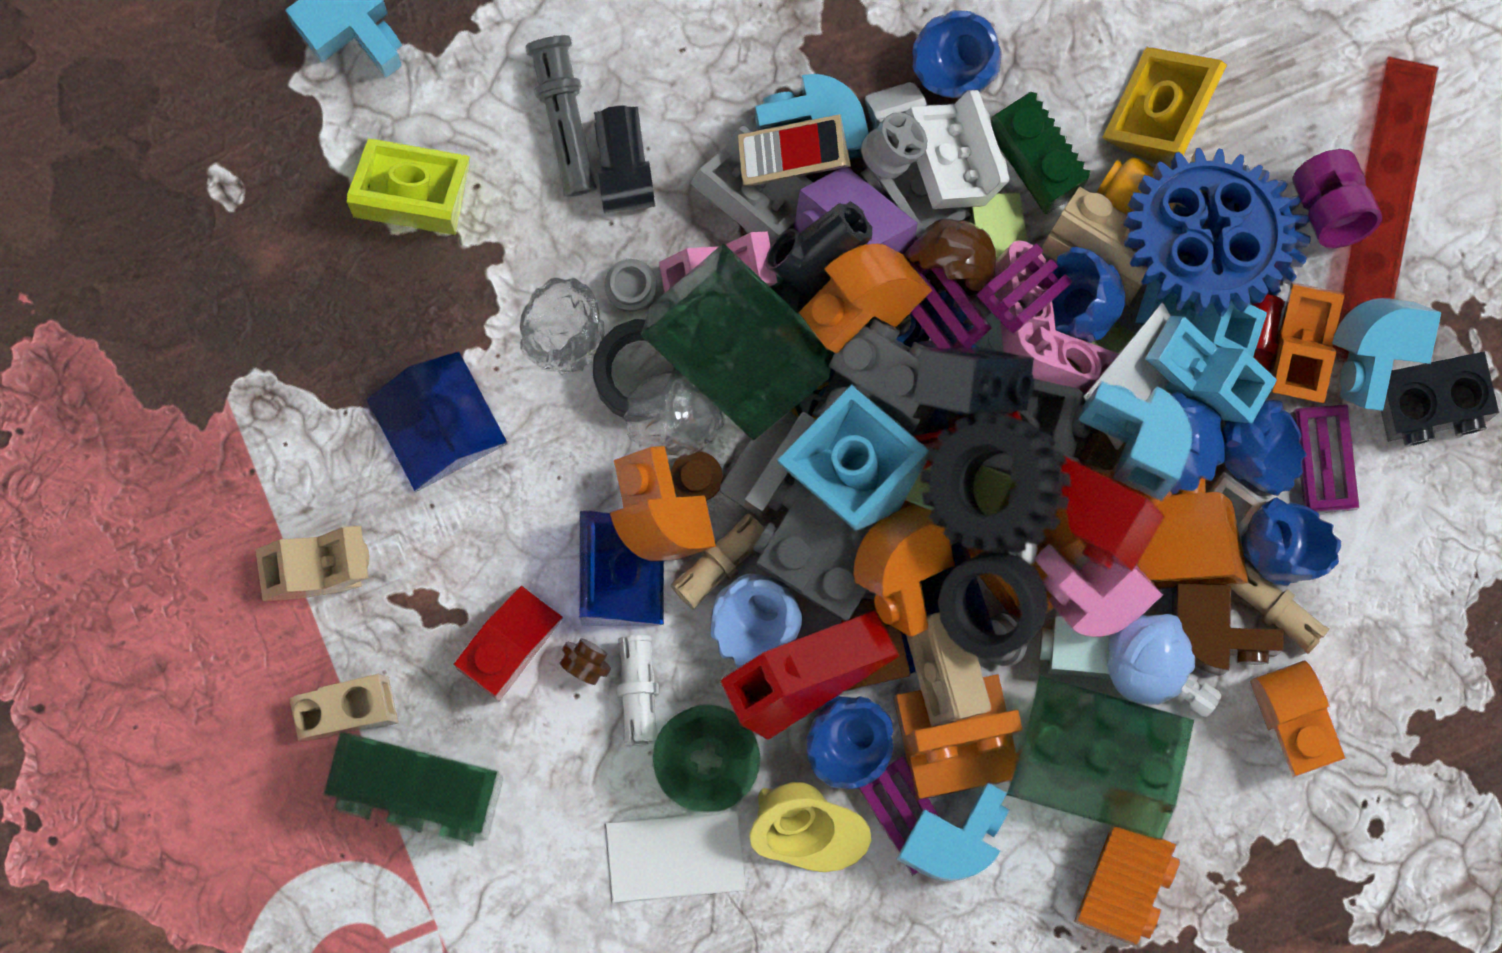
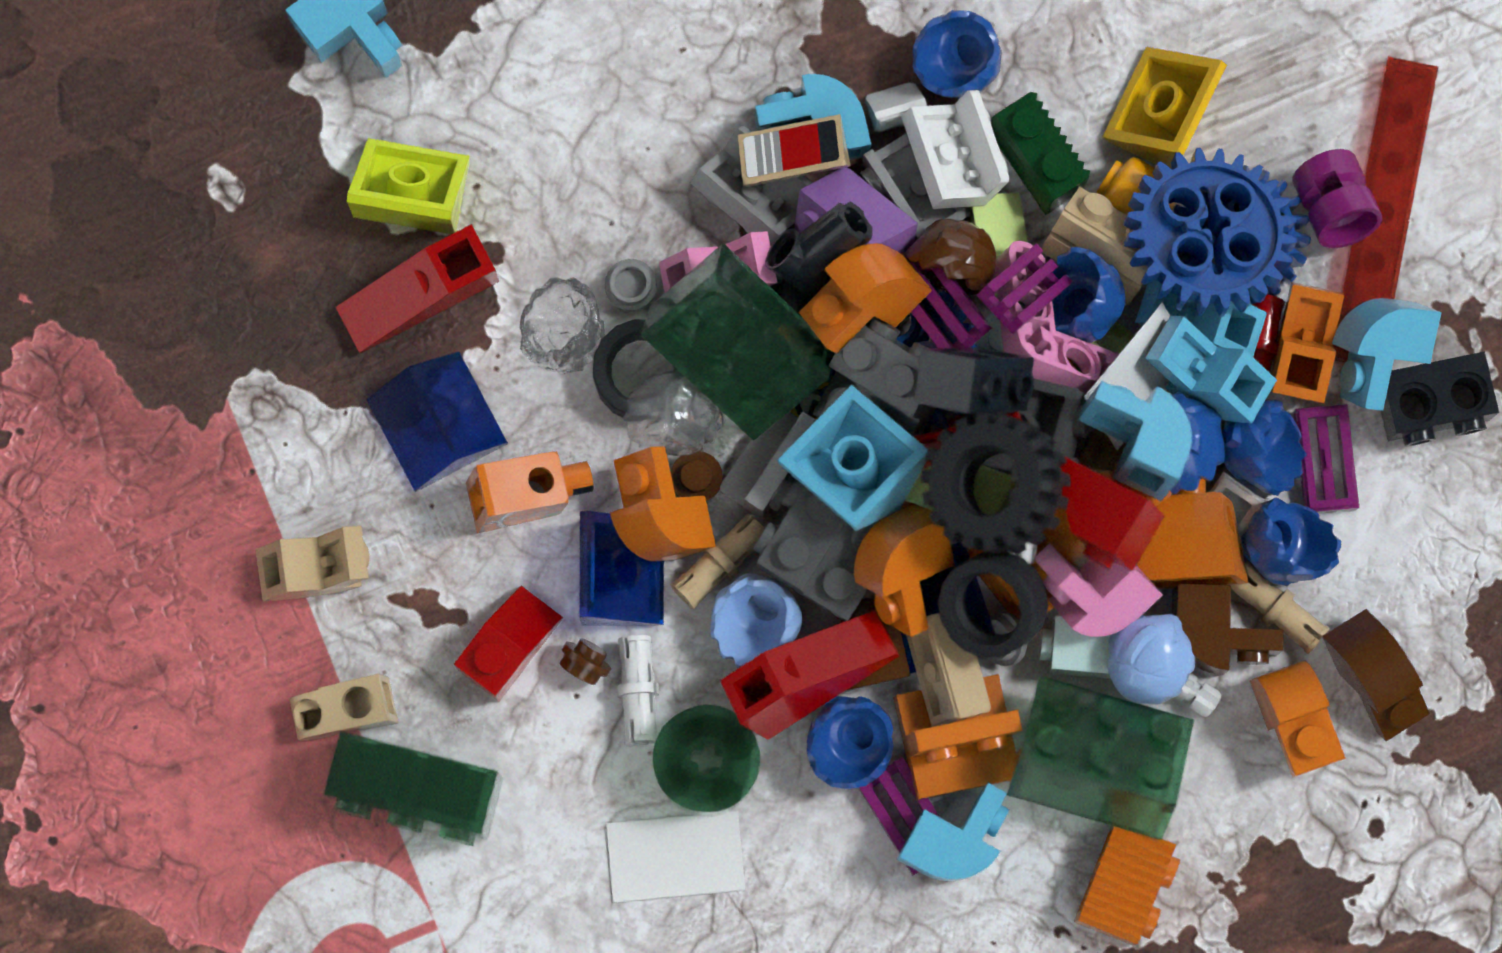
dark grey pin [525,35,597,197] -> none
black piece [594,105,655,213] -> none
light yellow piece [749,782,871,872] -> none
light grey wheel [861,113,928,179] -> none
none -> red slope [336,224,499,354]
none -> orange torso [466,451,594,533]
none -> reddish brown brick [1322,609,1430,741]

